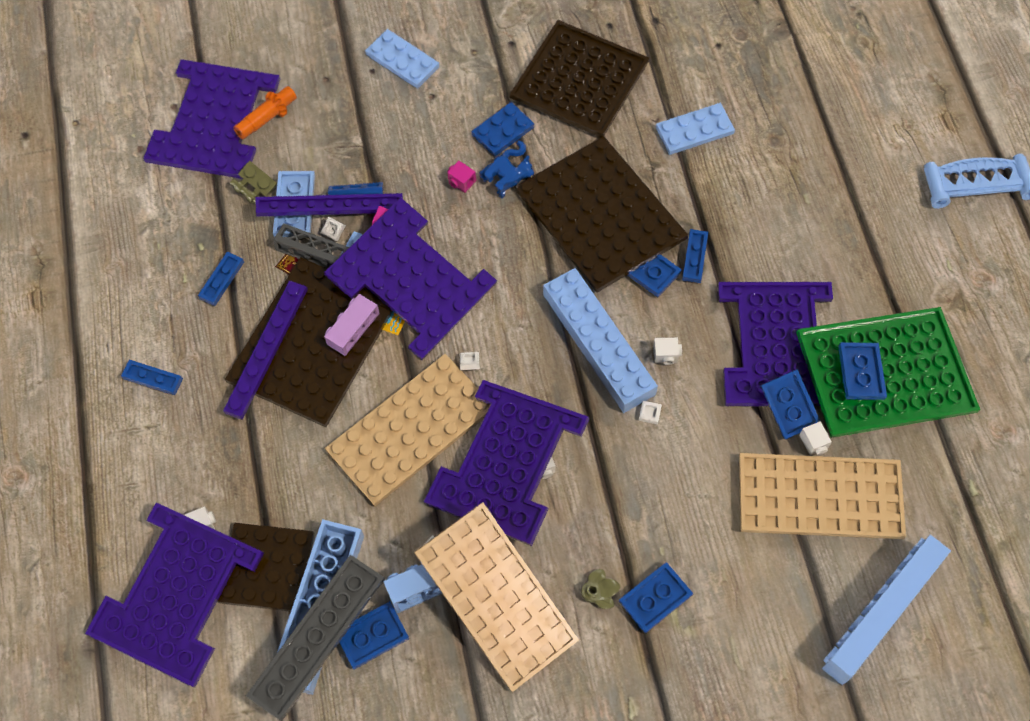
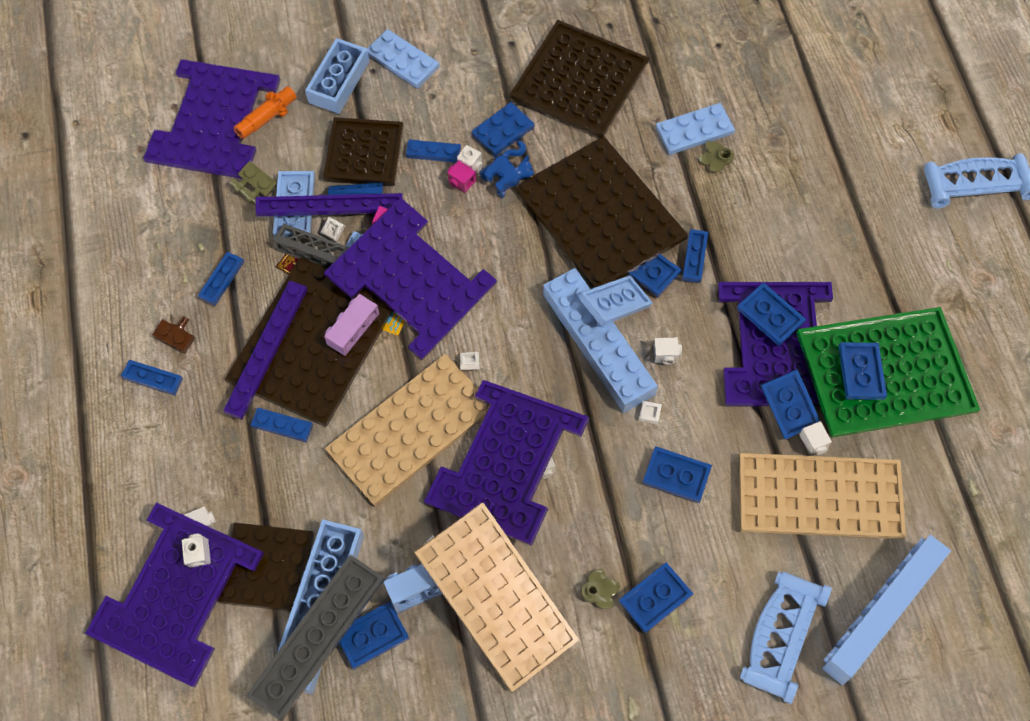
none -> reddish brown plate [152,316,195,353]
none -> white brick [182,534,211,567]
none -> blue plate [251,408,313,443]
none -> light blue brick [305,38,370,114]
none -> dark brown plate [323,117,404,186]
none -> blue plate [406,139,461,163]
none -> white bracket [457,145,483,172]
none -> light blue plate [578,275,653,326]
none -> blue plate [642,446,712,503]
none -> olive plate [698,141,734,172]
none -> blue plate [737,282,806,346]
none -> light blue piece [740,572,832,704]

